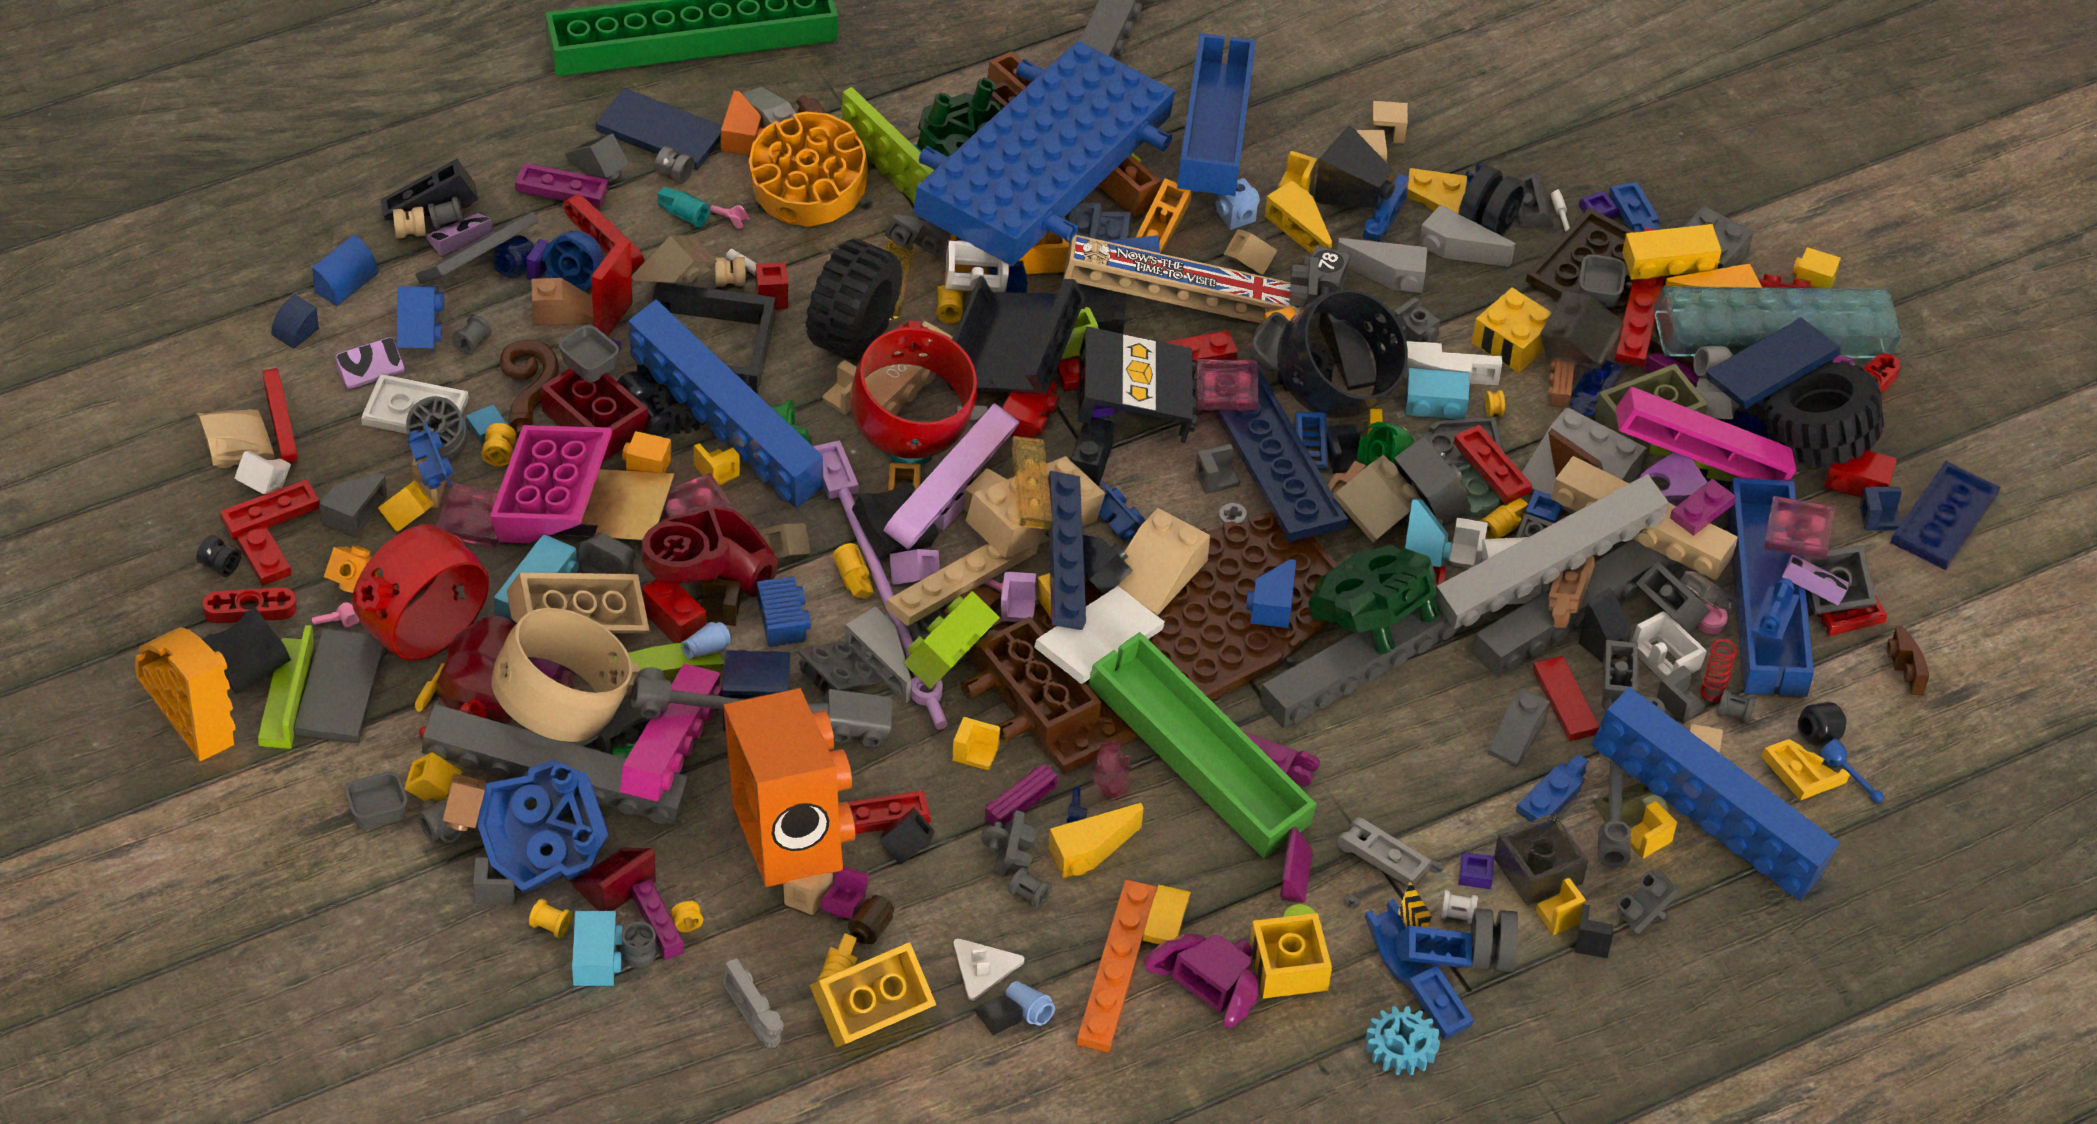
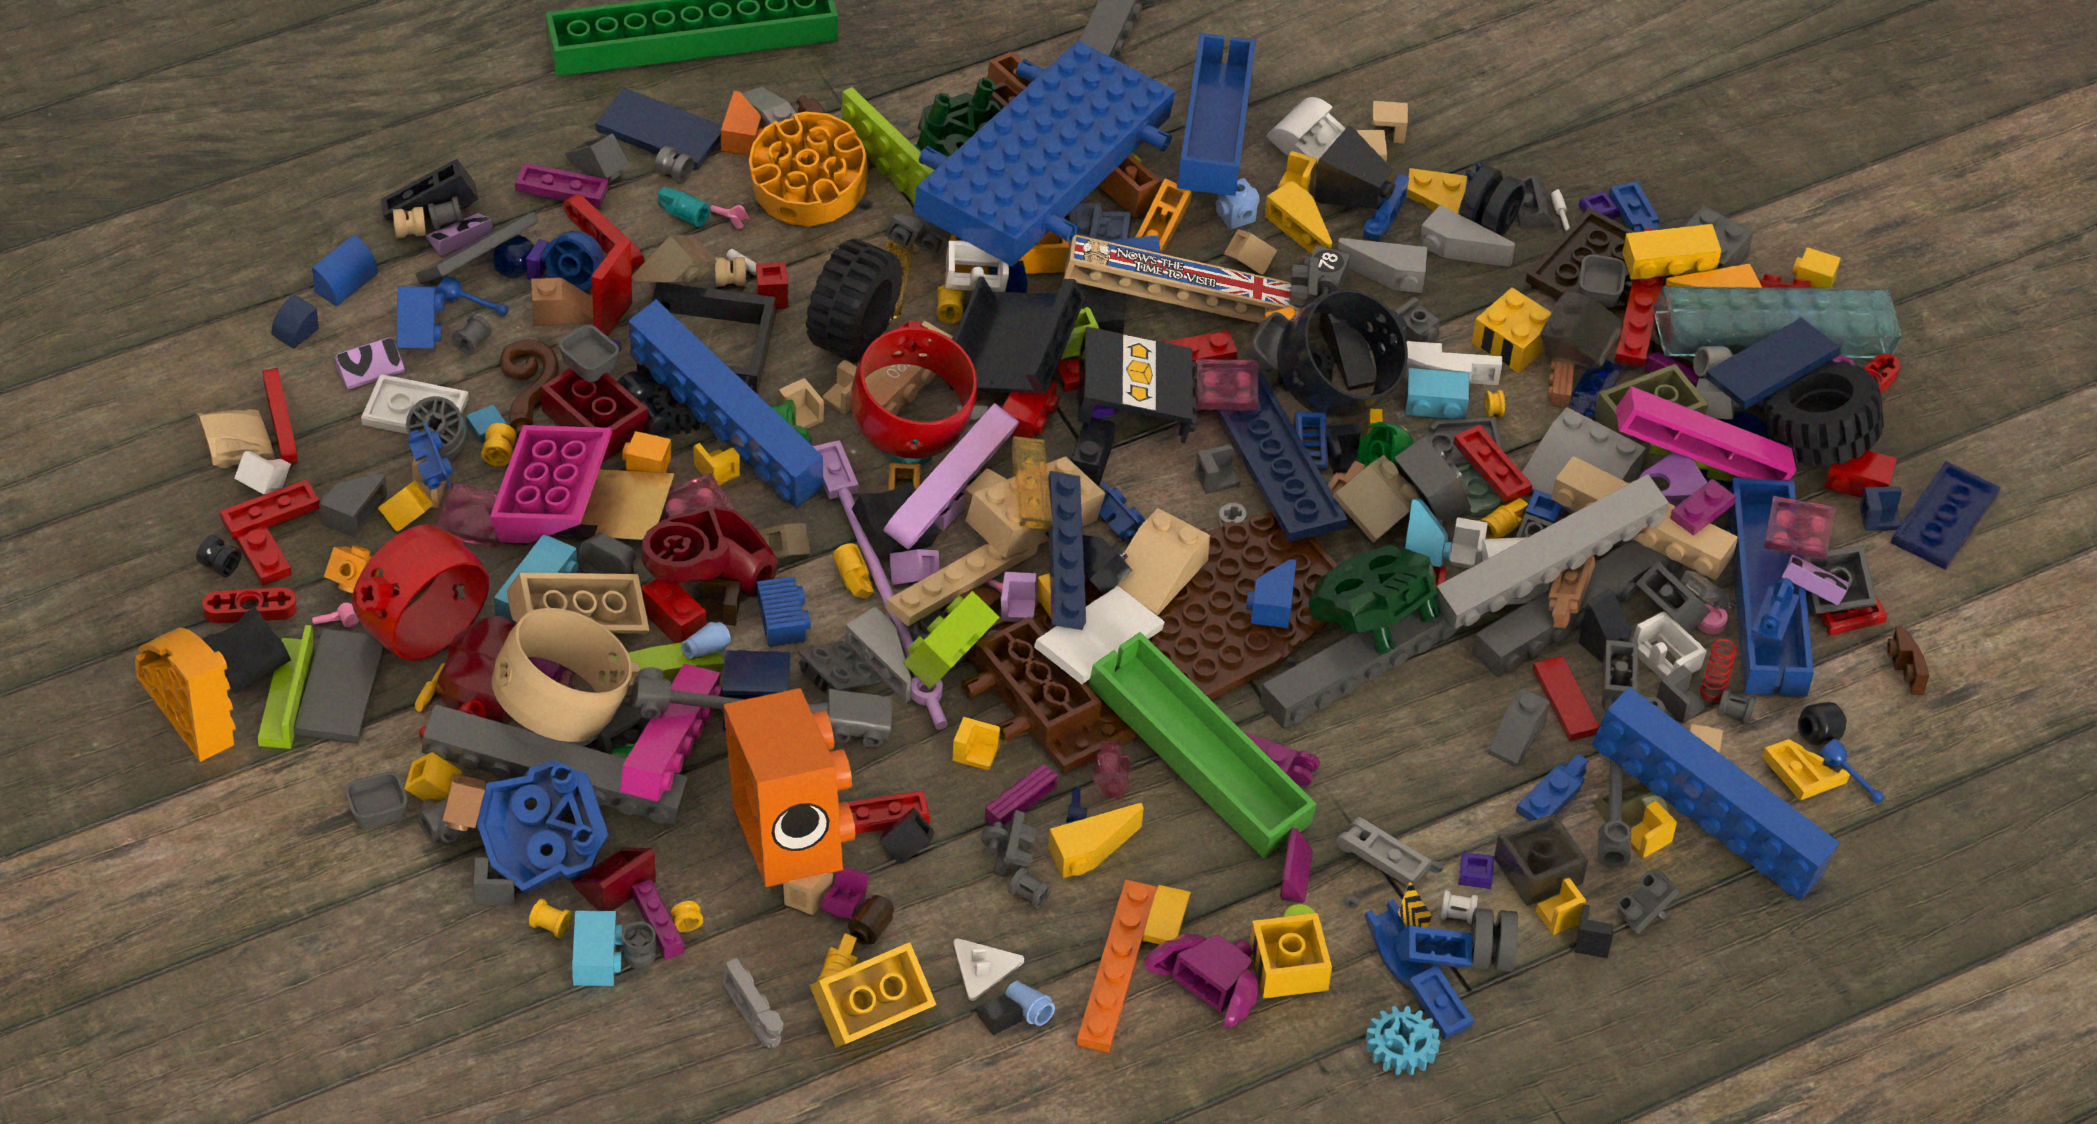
reddish brown slope [1548,428,1604,477] -> none
none -> blue hinge [439,275,508,316]
none -> tan panel [778,378,824,429]
none -> white brick [1266,97,1345,165]

